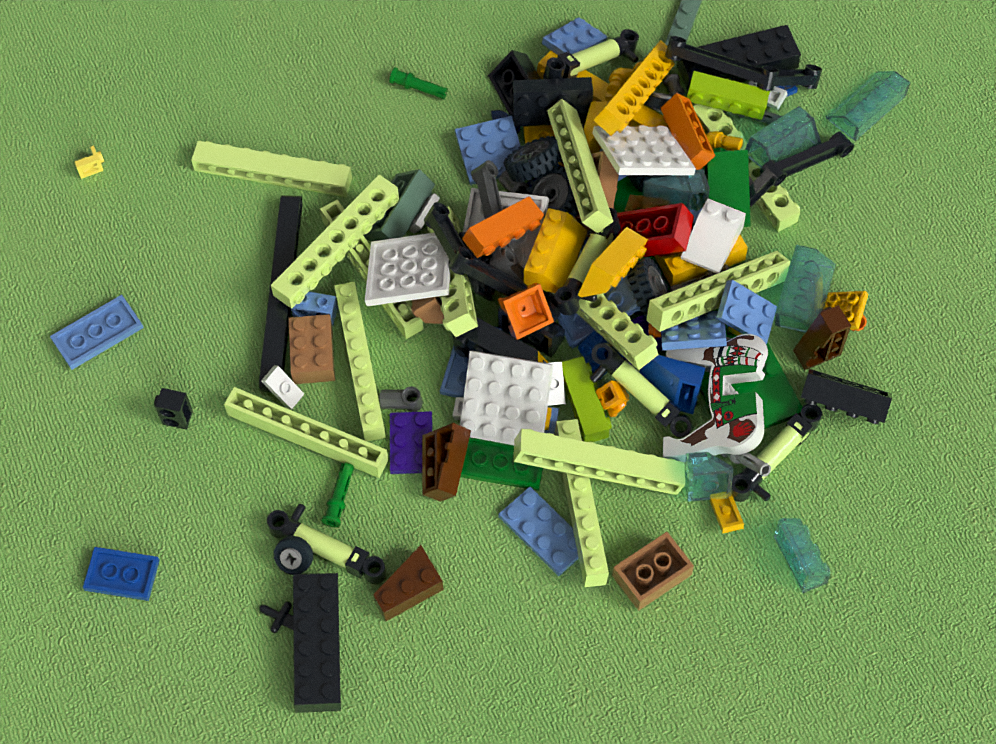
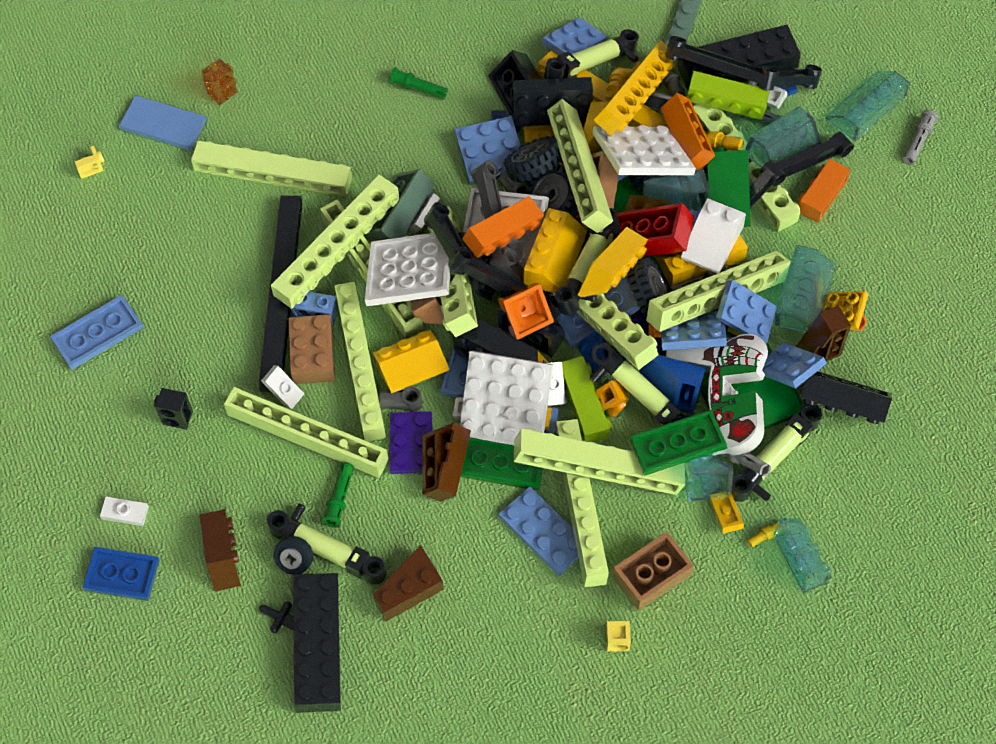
none -> white plate [100,497,149,526]
none -> medium blue tile [119,95,207,151]
none -> reddish brown wedge [199,509,241,592]
none -> clear orange brick [201,58,237,105]
none -> yellow slope [373,330,449,394]
none -> light yellow brick [606,621,631,652]
none -> green tile [630,409,727,476]
none -> yellow bar [747,519,788,548]
none -> medium blue plate [762,343,827,388]
none -> orange brick [797,159,851,223]
none -> light grey pin [903,110,939,165]

